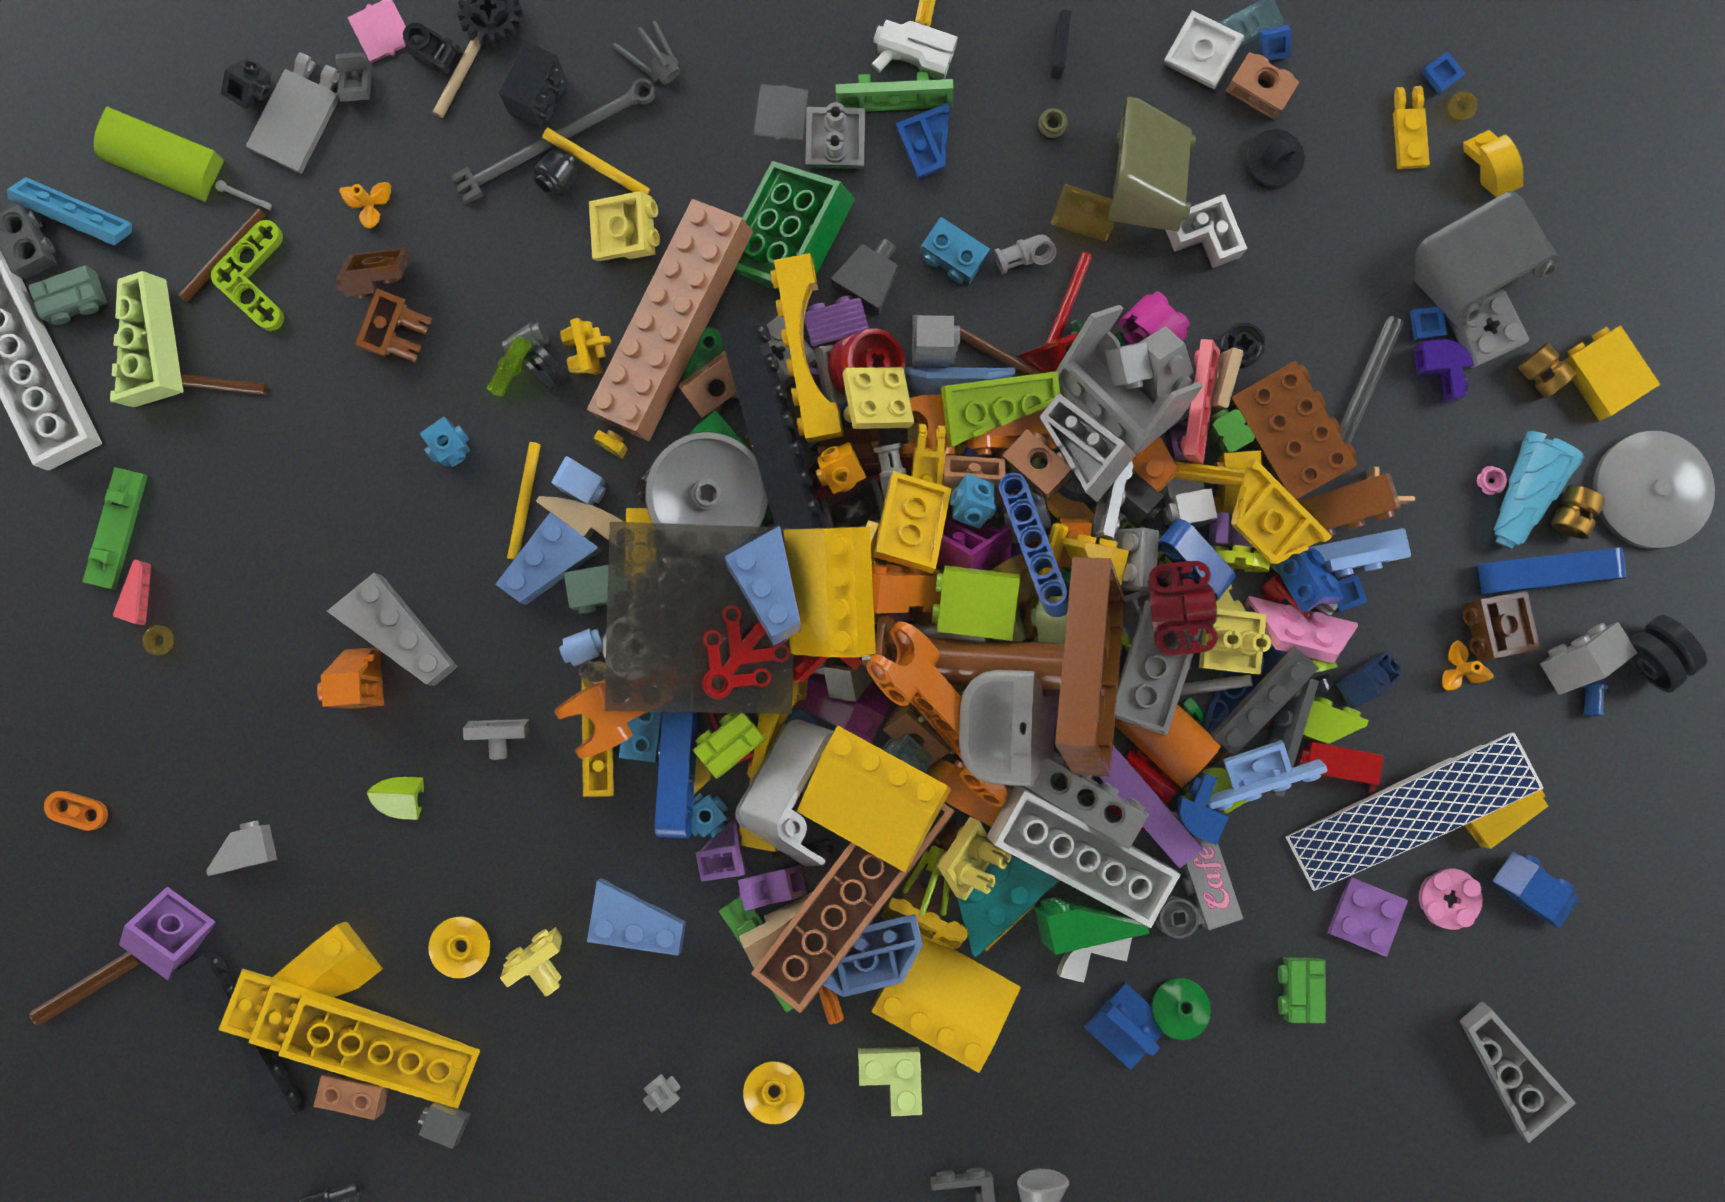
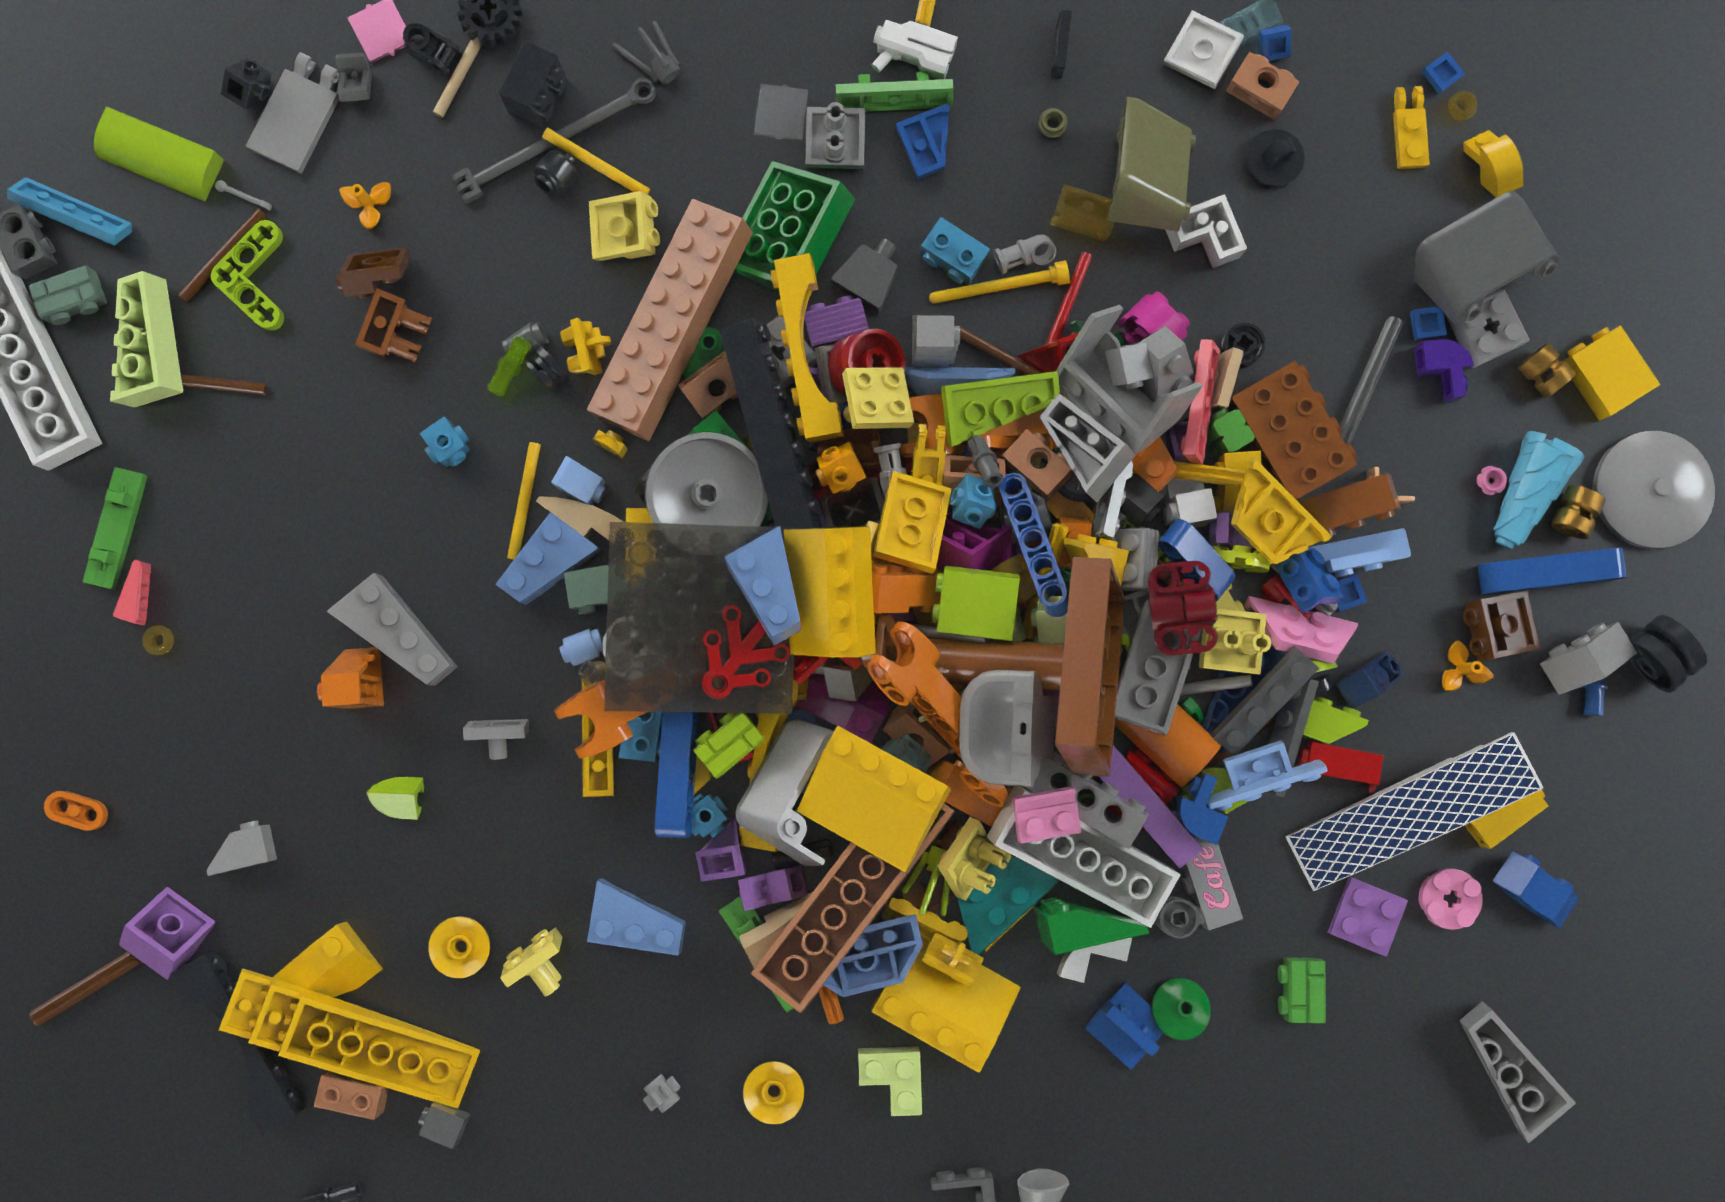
none -> yellow hips [921,932,984,987]
none -> yellow piece [929,260,1070,304]
none -> dark grey axle [968,435,1003,488]
none -> bright pink plate [1012,786,1081,844]

